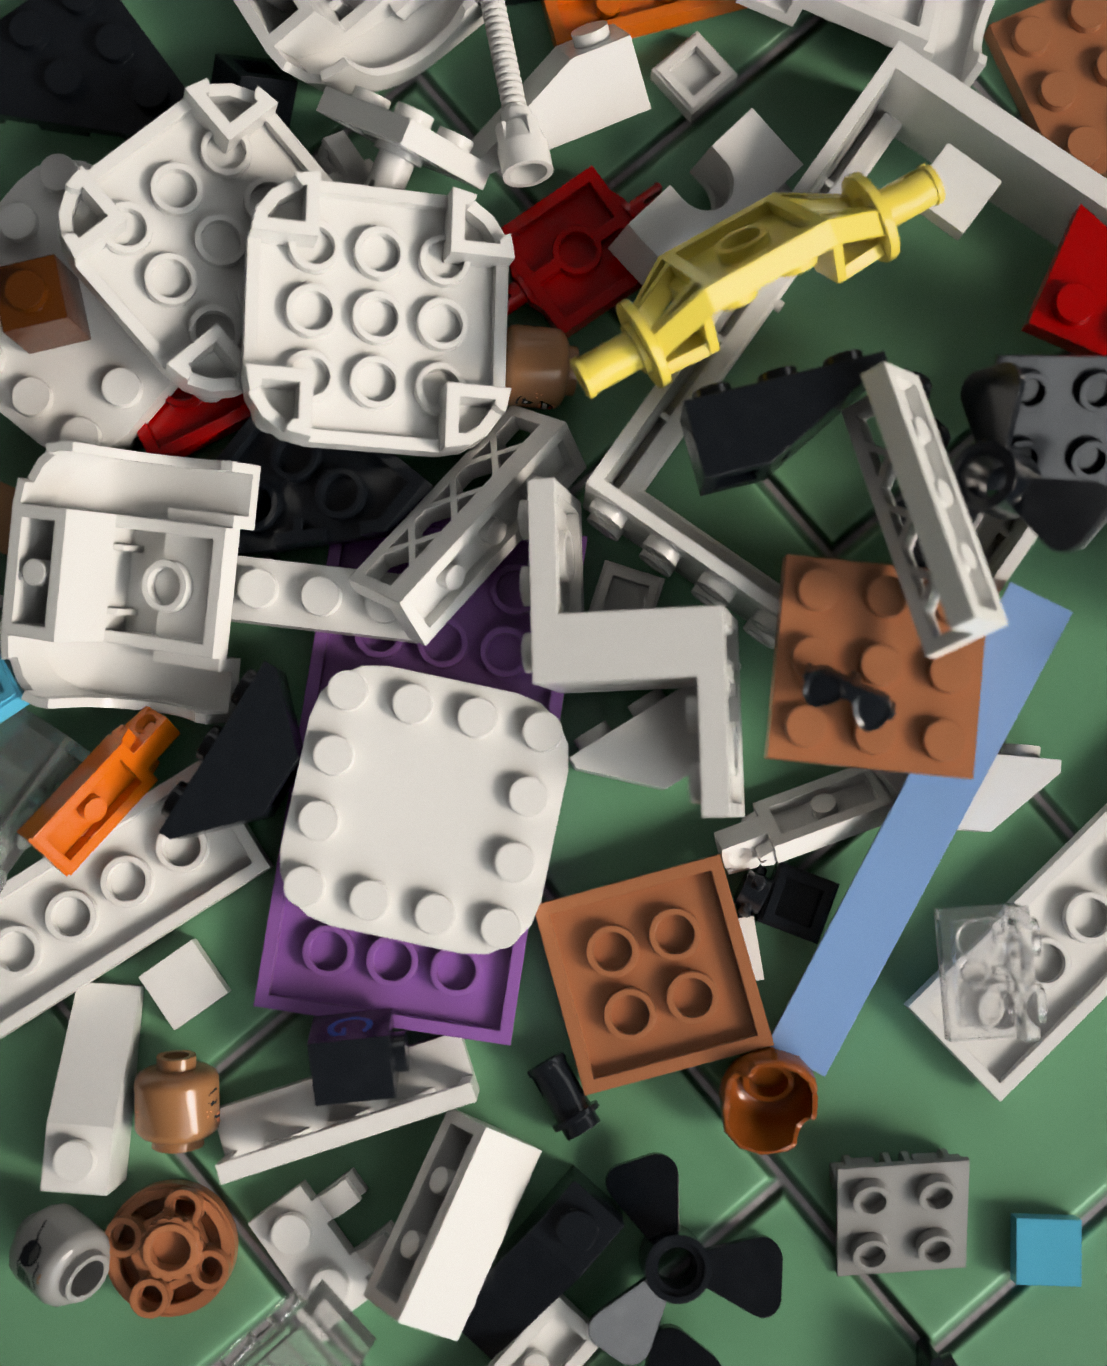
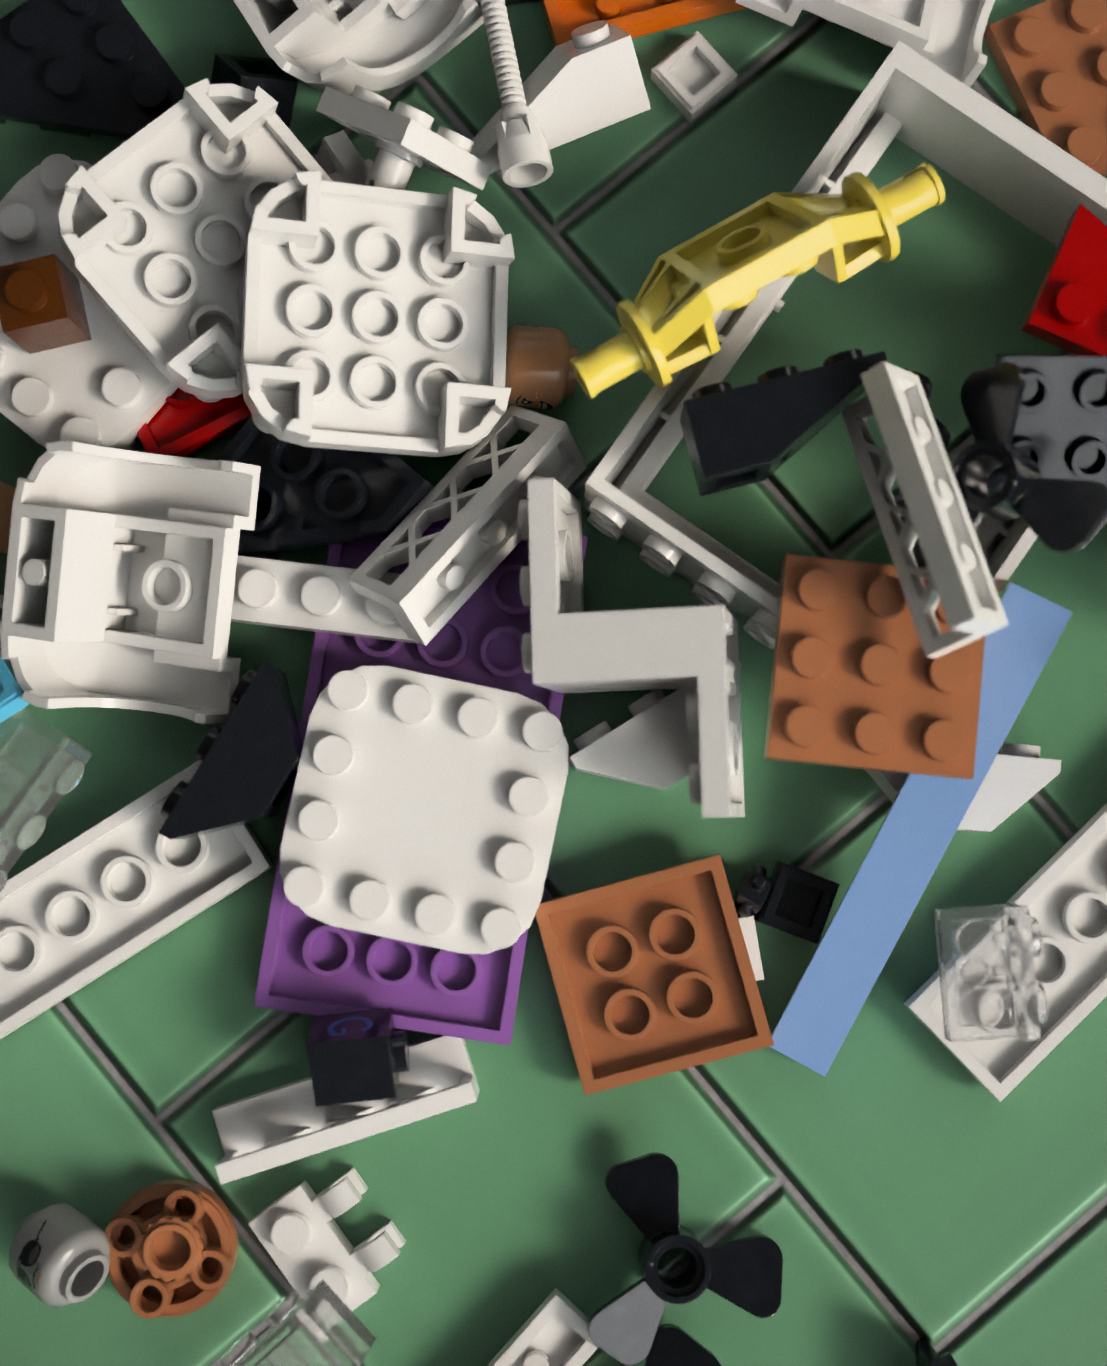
orange hinge [17,706,181,876] -> none
white slope [40,981,144,1196] -> none
medium nougat head [134,1050,220,1154] -> none
white tile [138,938,232,1030] -> none
white brick [363,1109,542,1341] -> none
black slope [462,1165,625,1360] -> none
red plate [501,165,663,338] -> none
black pin [527,1051,601,1141] -> none
white tile [588,560,665,612] -> none
white arch [608,108,804,286] -> none
white hinge [714,768,894,875] -> none
dark orange hair [719,1046,818,1155] -> none
black piece [803,663,896,732] -> none
light grey hinge [829,1148,970,1276] -> none
white tile [920,143,1002,241] -> none
medium azure tile [1010,1213,1082,1287] -> none

